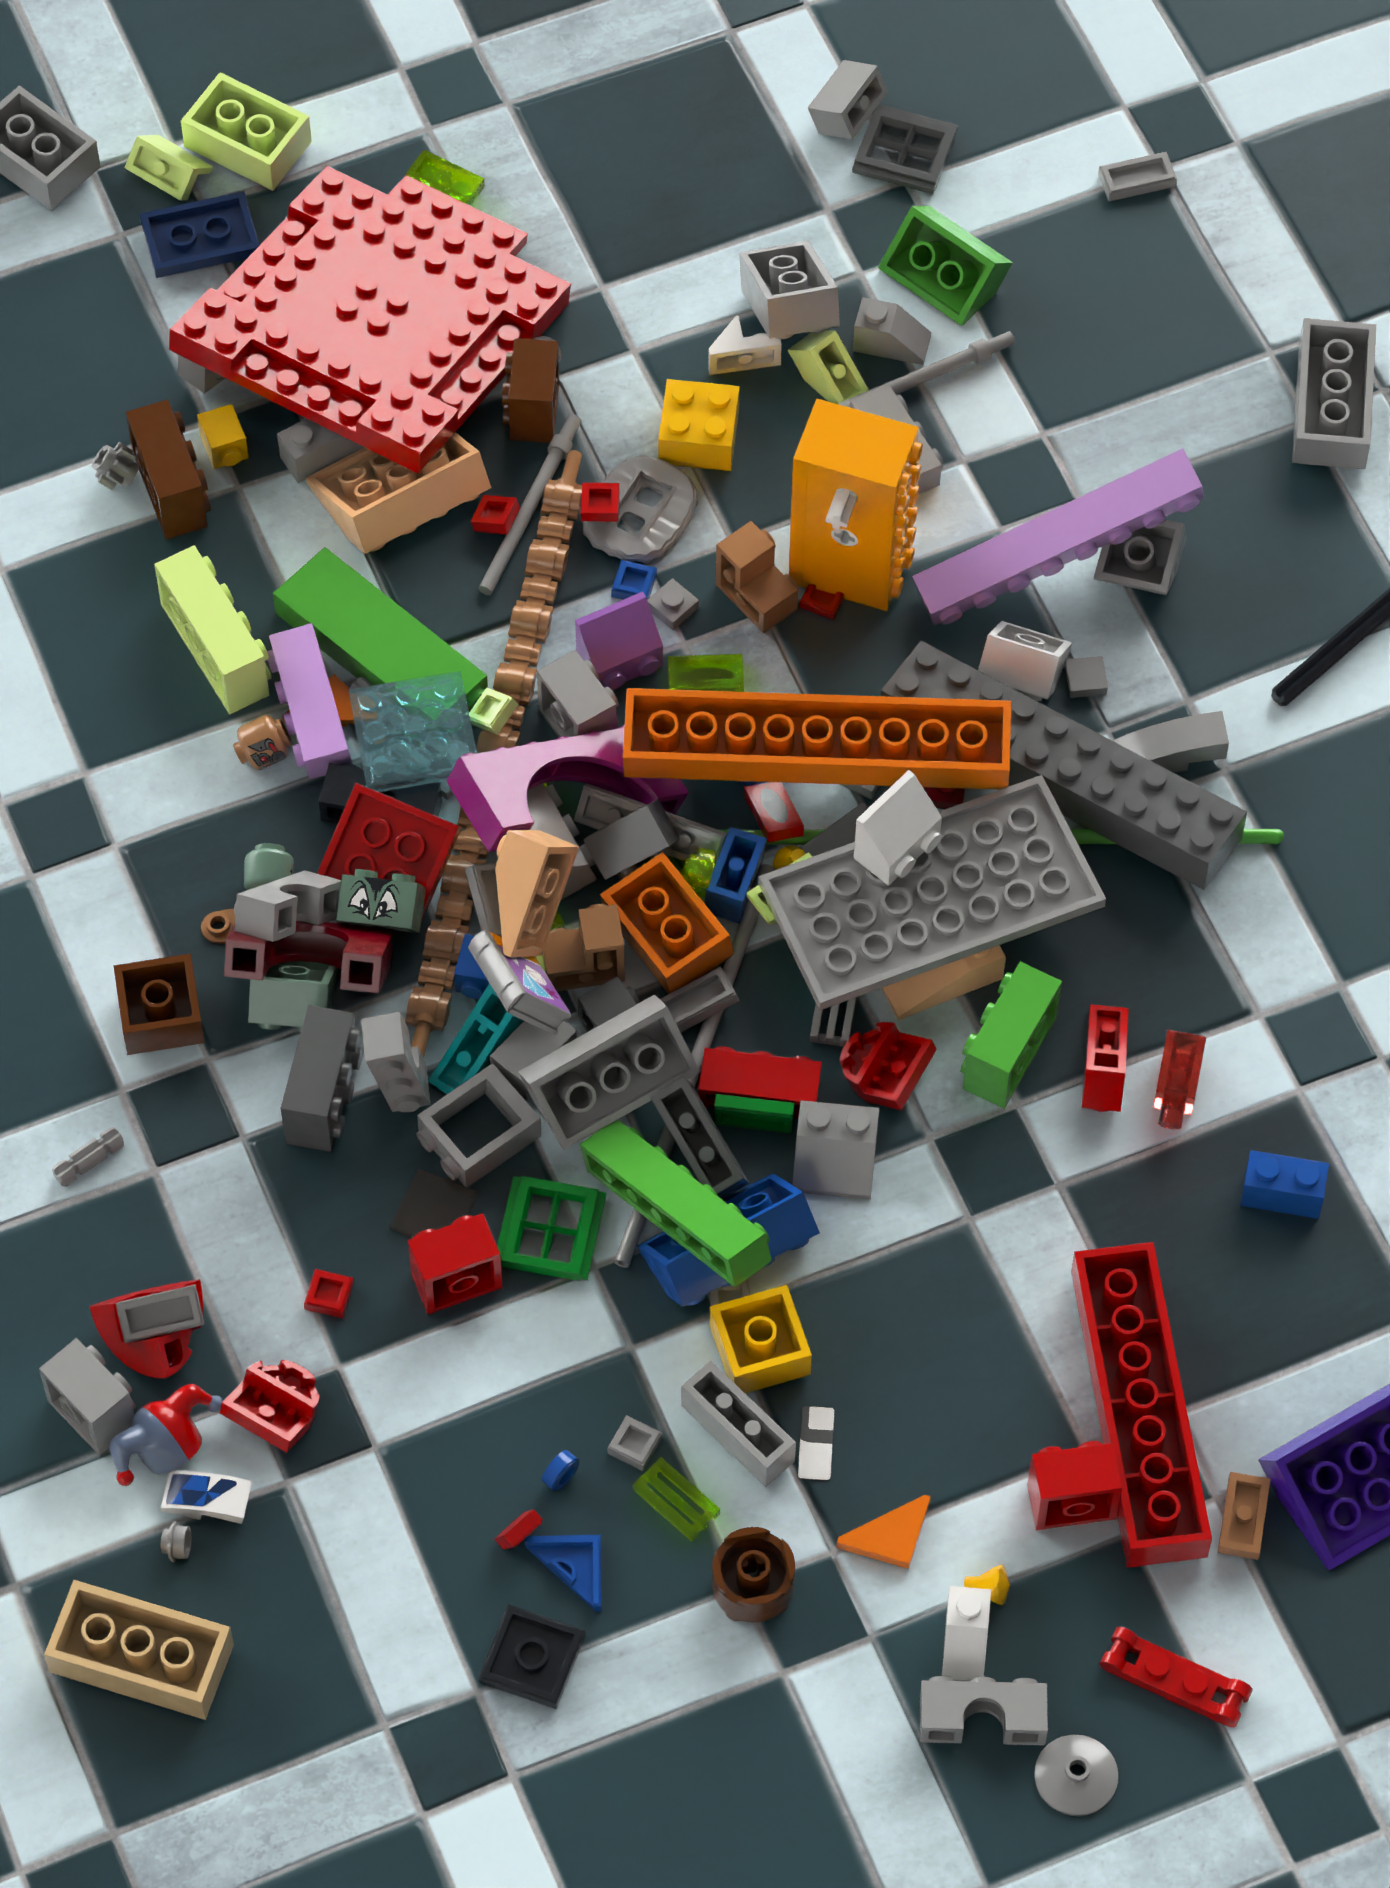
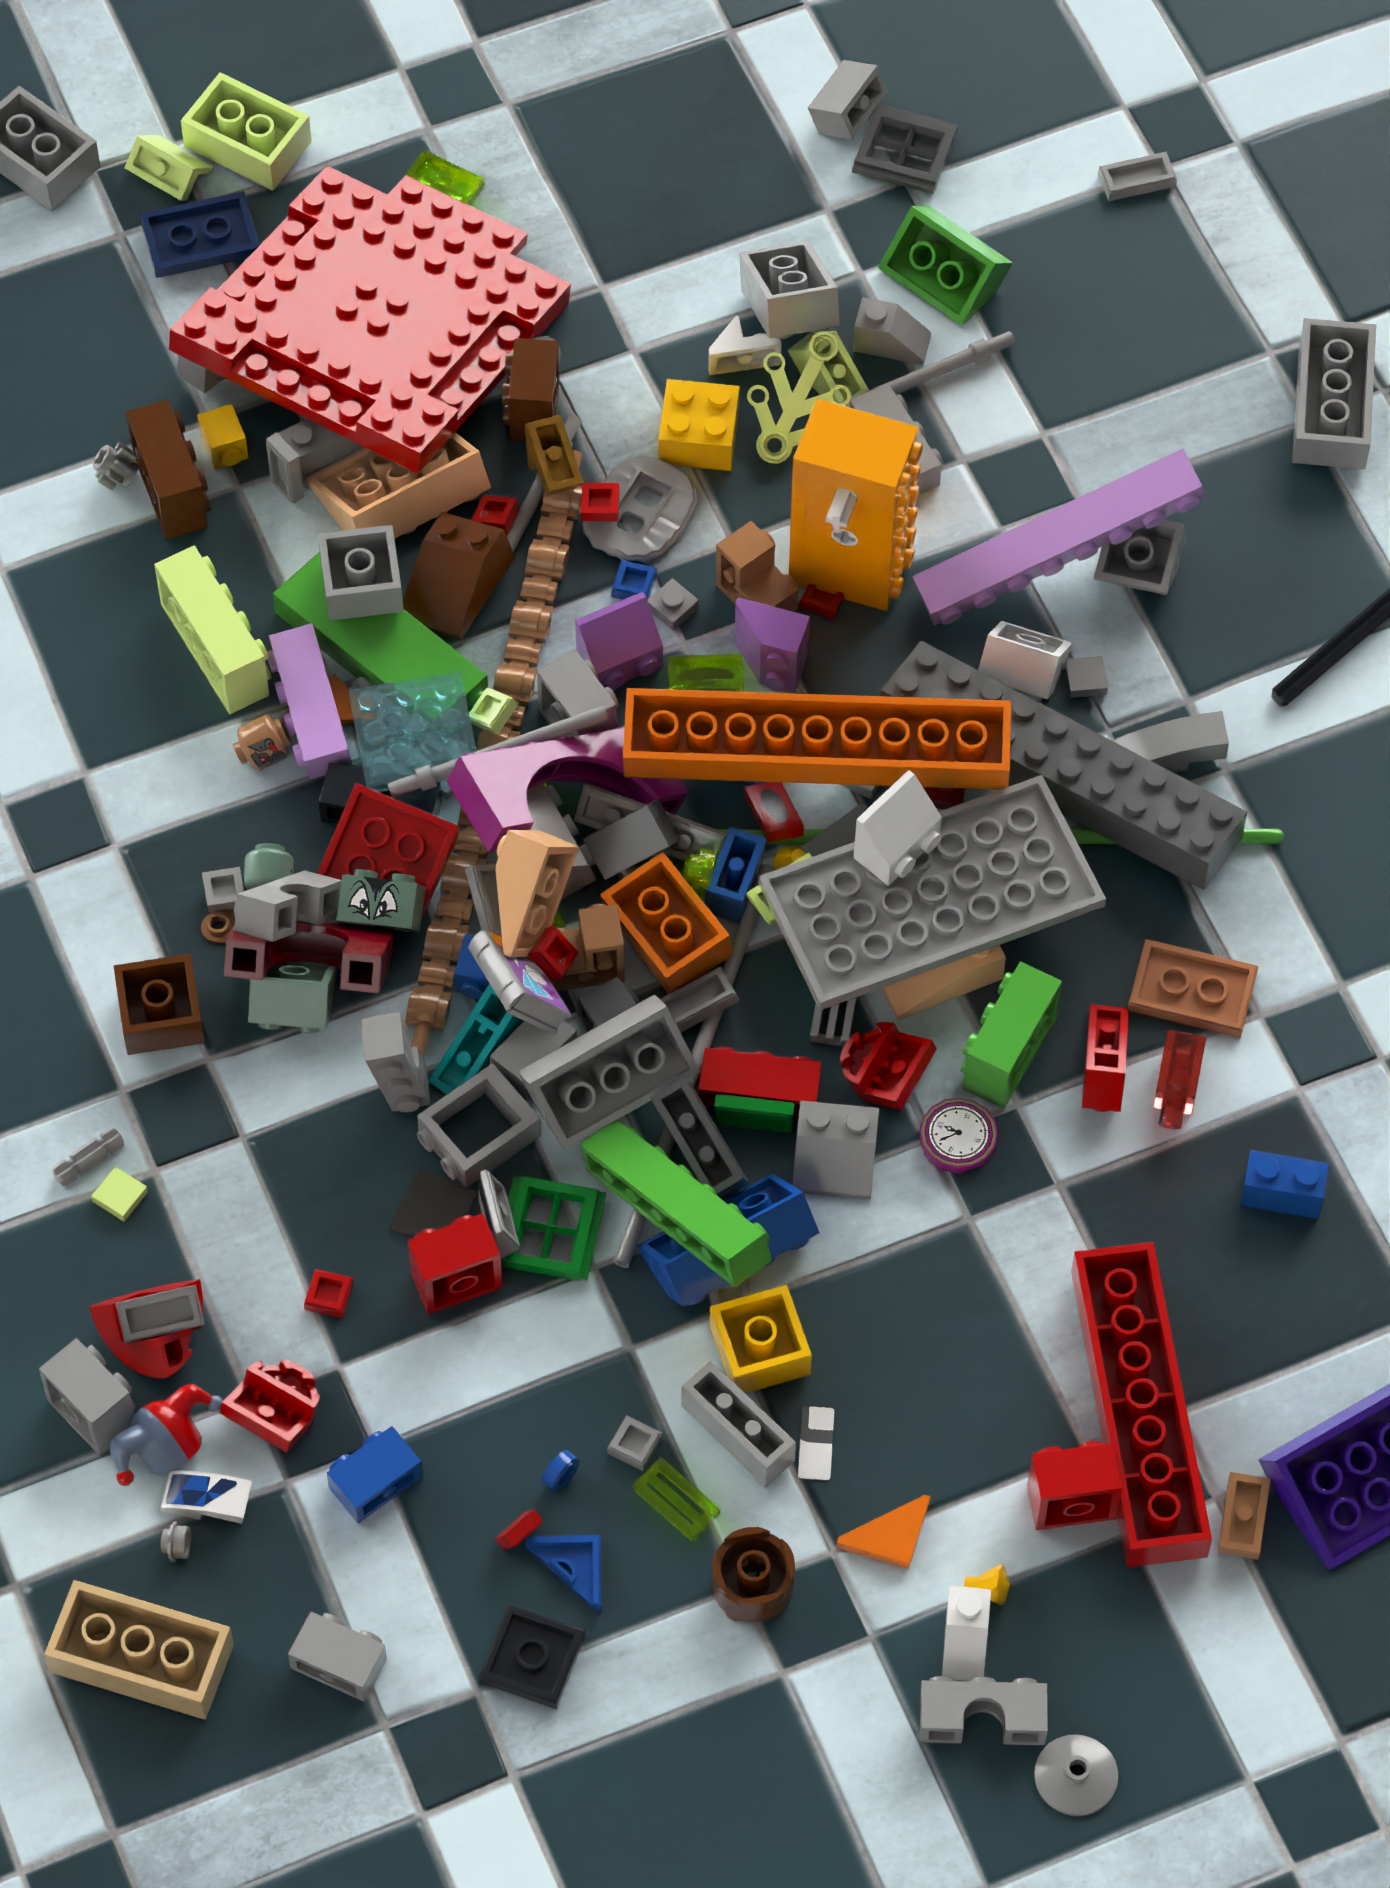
dark grey brick [280,1005,363,1152] -> none
red plate [1099,1627,1253,1728] -> none
none -> yellowish green tile [91,1167,148,1222]
none -> light grey plate [202,867,244,913]
none -> light grey tile [266,432,304,503]
none -> light grey brick [288,1612,387,1702]
none -> light grey brick [318,525,403,621]
none -> blue brick [326,1426,423,1524]
none -> light grey bar [387,705,609,798]
none -> reddish brown slope [403,512,515,641]
none -> light grey slope [478,1169,520,1258]
none -> pearl gold slope [525,415,584,496]
none -> red tile [528,925,579,982]
none -> medium lavender slope [735,597,810,692]
none -> yellowish green plant [747,331,851,464]
none -> tile [919,1097,998,1174]
none -> nougat tile [1128,939,1259,1038]

